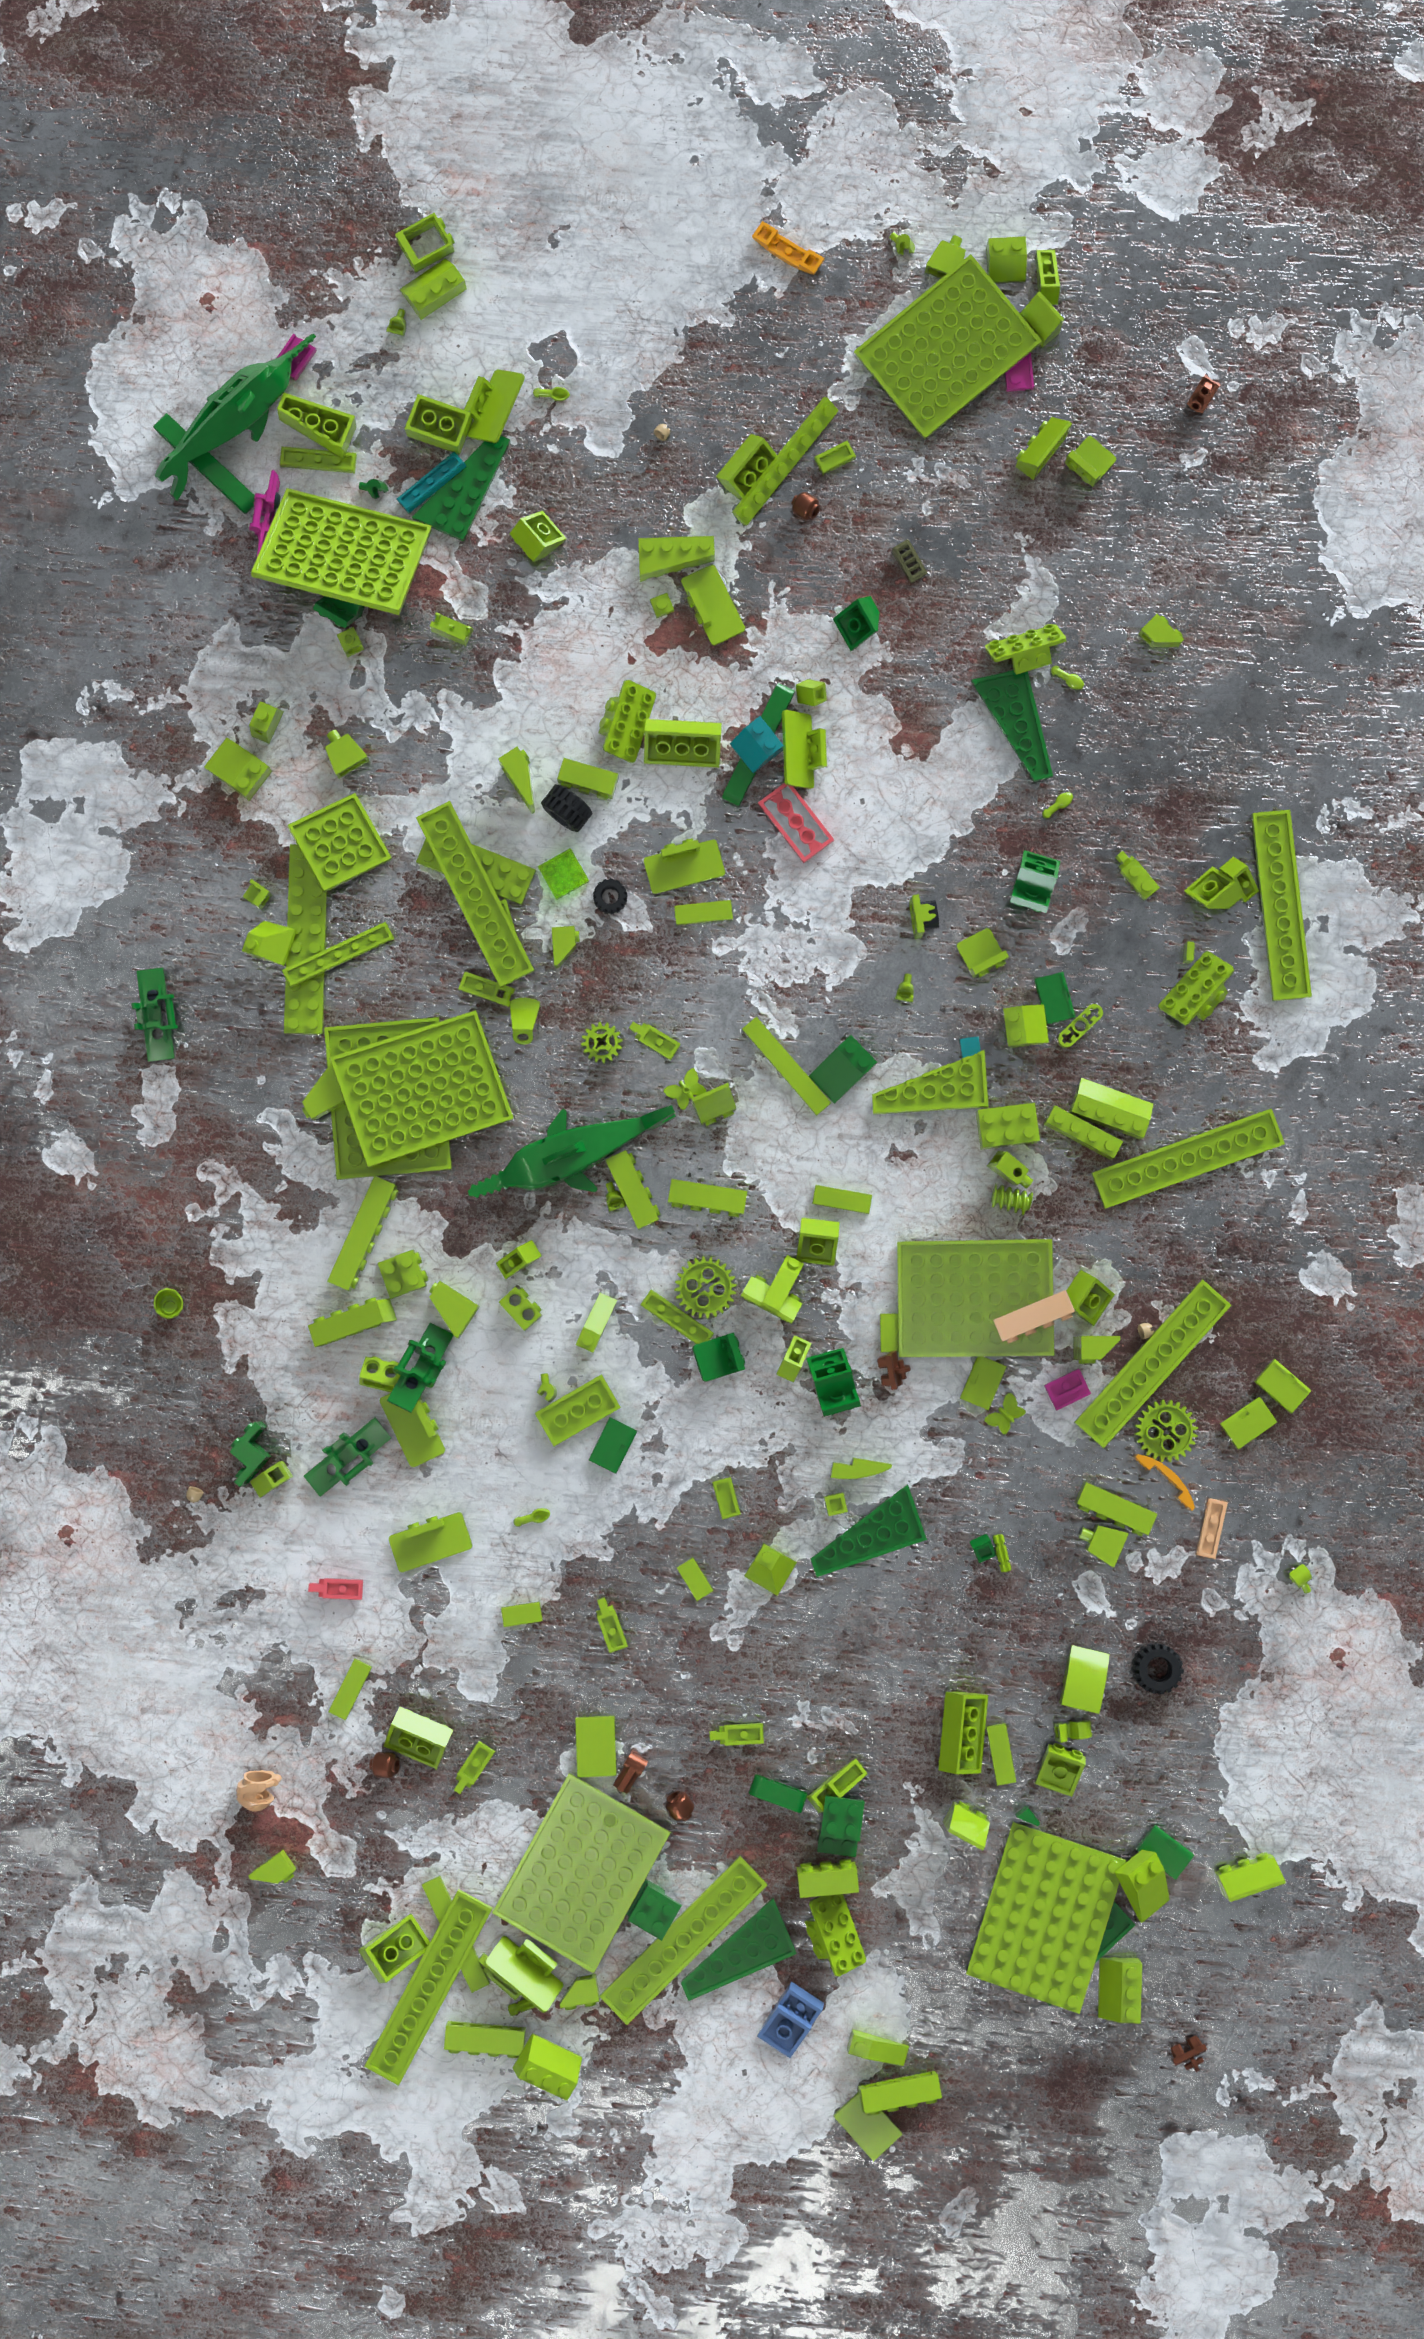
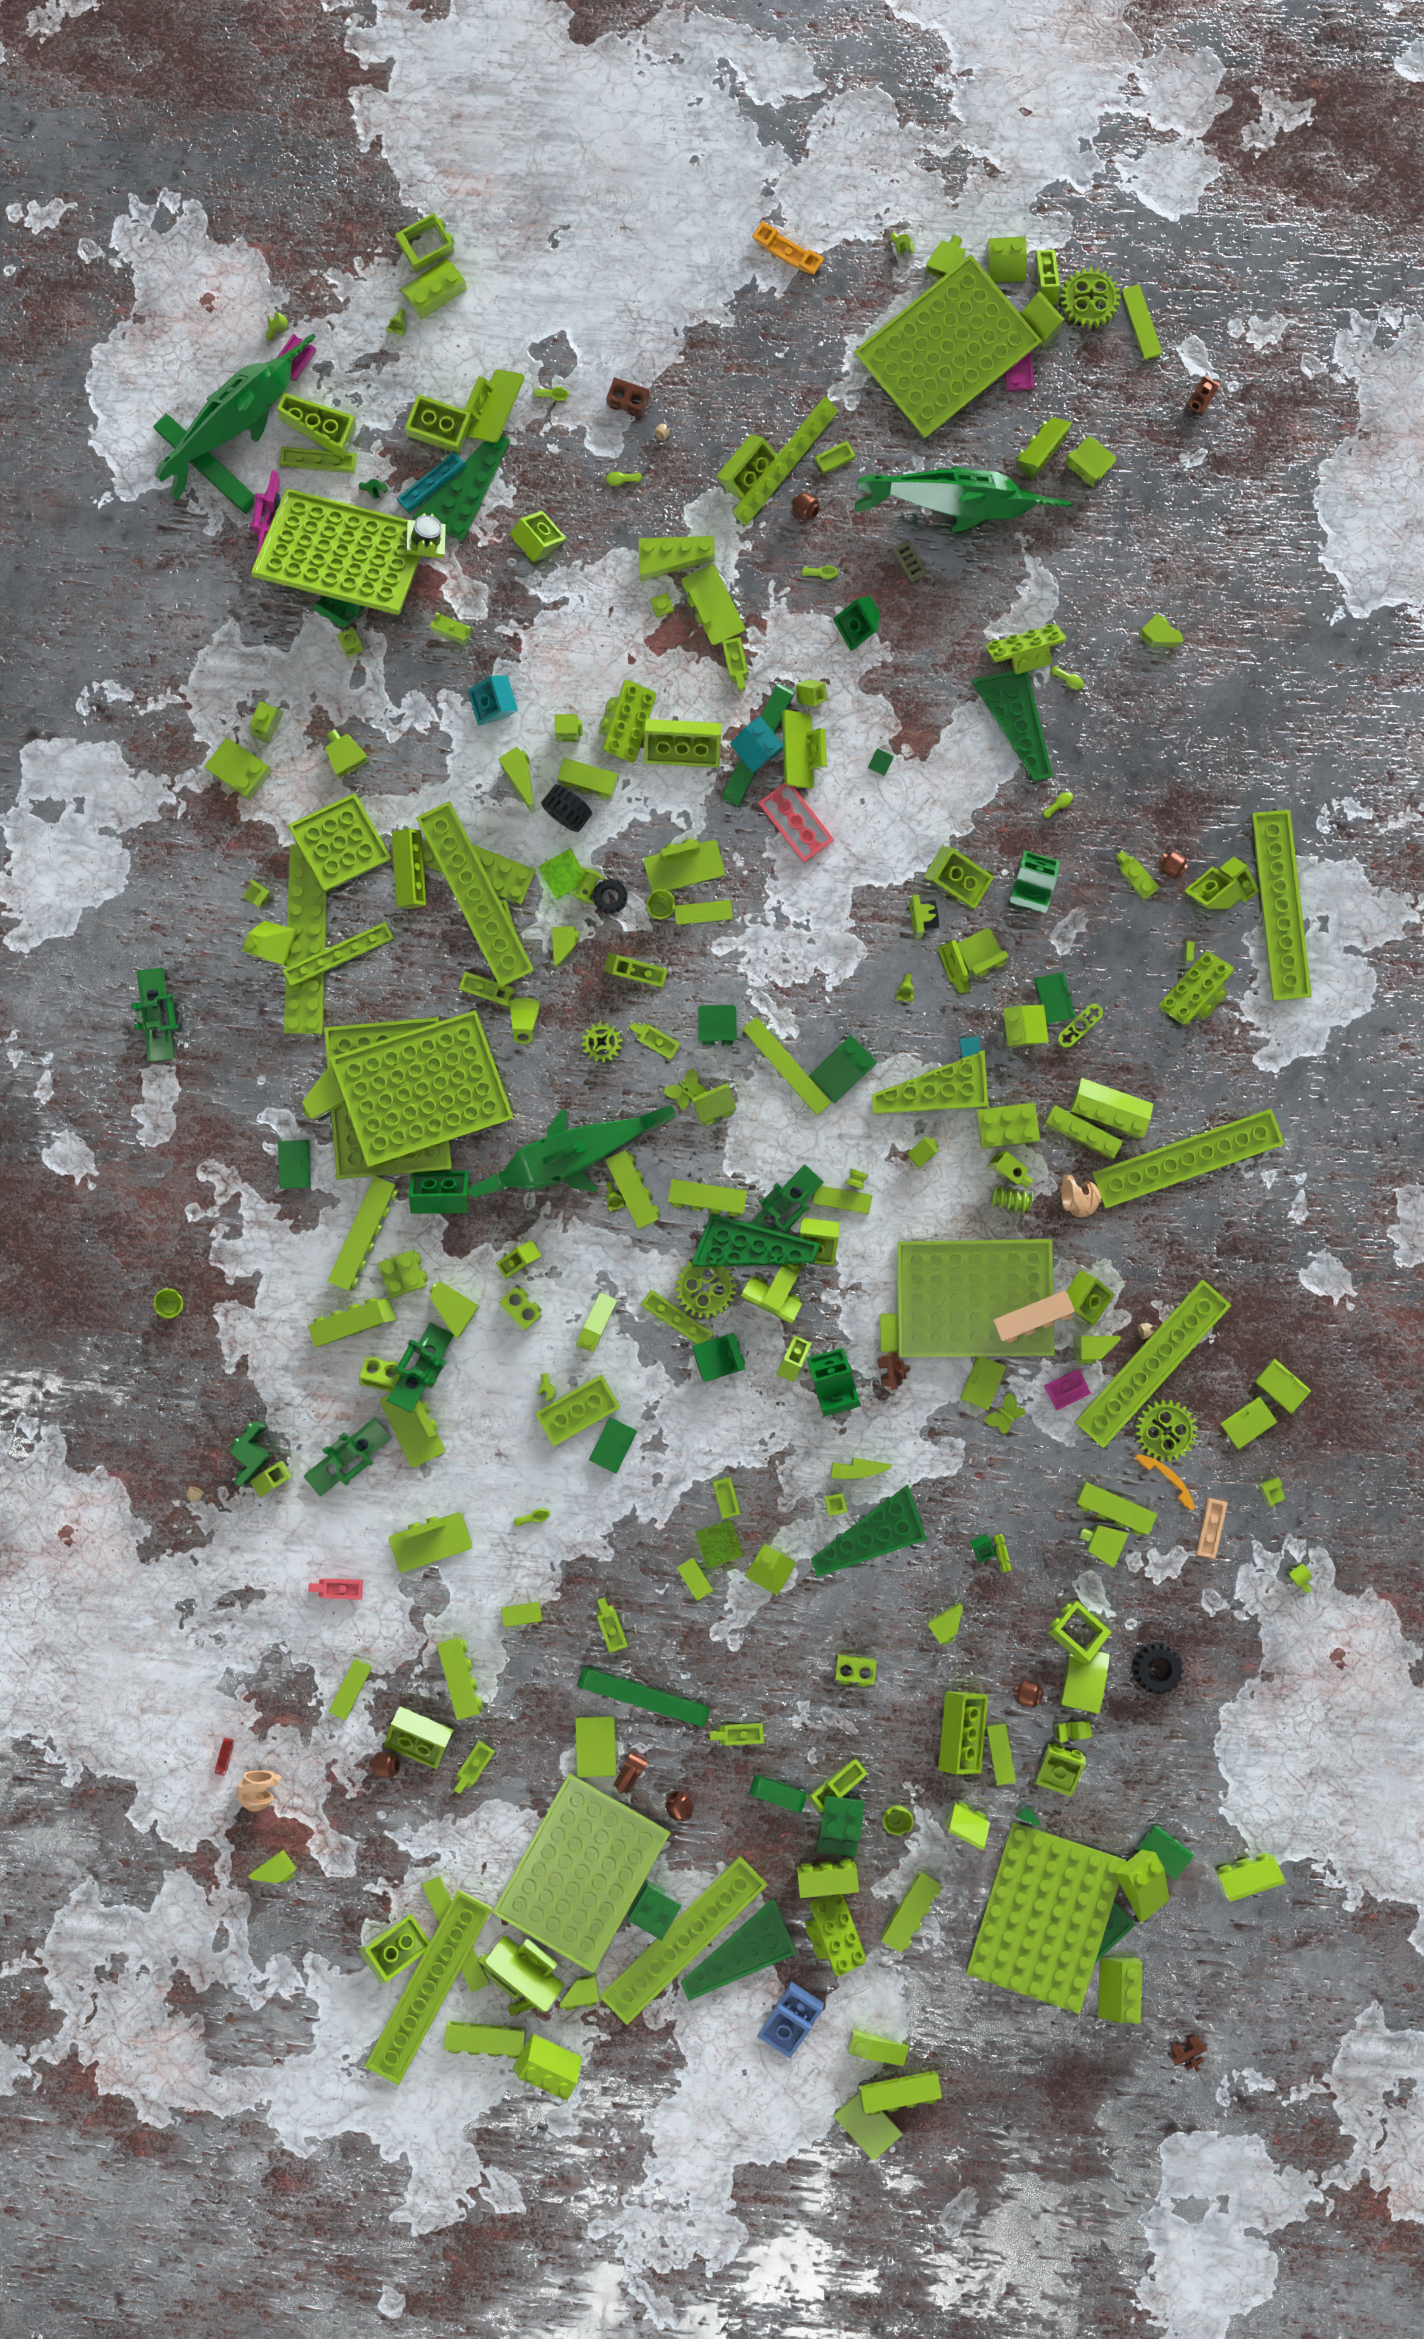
none -> clear red beam [215,1738,235,1776]
none -> lime piece [265,312,288,341]
none -> green piece [278,1140,311,1189]
none -> lime brick [391,828,426,909]
none -> piece [406,513,445,559]
none -> green slope [409,1171,469,1214]
none -> lime brick [437,1636,483,1720]
none -> teal slope [467,675,518,726]
none -> lime brick [555,714,583,742]
none -> lime hose [570,867,605,905]
none -> green beam [577,1667,710,1727]
none -> lime slope [604,953,668,987]
none -> lime piece [605,472,642,486]
none -> copper brick [606,377,650,417]
none -> lime hair [646,889,675,920]
none -> green wing [692,1213,820,1267]
none -> clear neon green tile [695,1519,744,1569]
none -> green bracket [698,1005,737,1046]
none -> lime hinge [722,637,748,692]
none -> green piece [749,1164,824,1234]
none -> lime piece [801,565,839,580]
none -> lime brick [834,1654,877,1687]
none -> lime wheel [845,1169,868,1190]
none -> green animal [854,466,1073,532]
none -> green slope [868,748,894,776]
none -> lime brick [880,1869,942,1953]
none -> lime hair [882,1805,914,1836]
none -> lime slope [906,1136,939,1169]
none -> lime slope [923,846,994,909]
none -> lime slope [927,1603,963,1645]
none -> lime hinge [938,940,971,994]
none -> copper head [1013,1680,1044,1708]
none -> lime window [1048,1601,1112,1664]
none -> lime gear [1059,267,1121,329]
none -> light nougat helmet [1061,1175,1101,1218]
none -> lime tile [1121,284,1162,361]
none -> copper head [1159,851,1189,879]
none -> lime panel [1258,1477,1285,1507]

